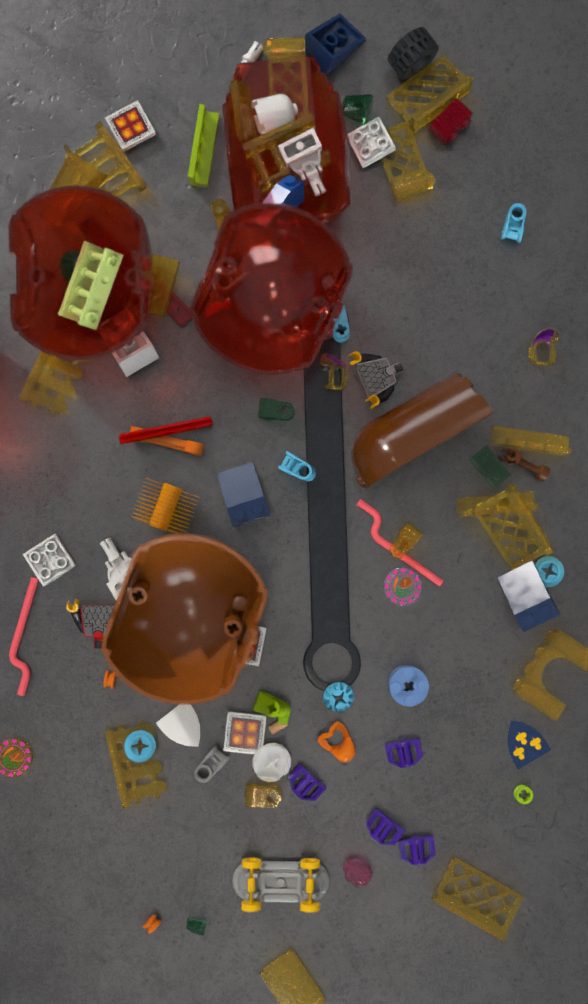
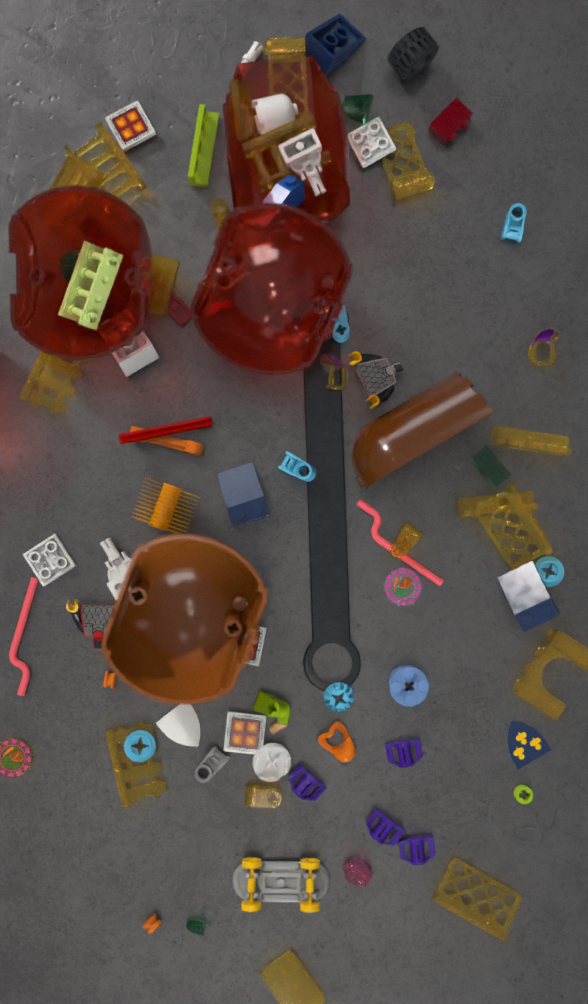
clear green piece [258,398,295,421] -> none
clear yellow fence [386,55,473,133] -> none
reddish brown bar [498,448,550,482] -> none

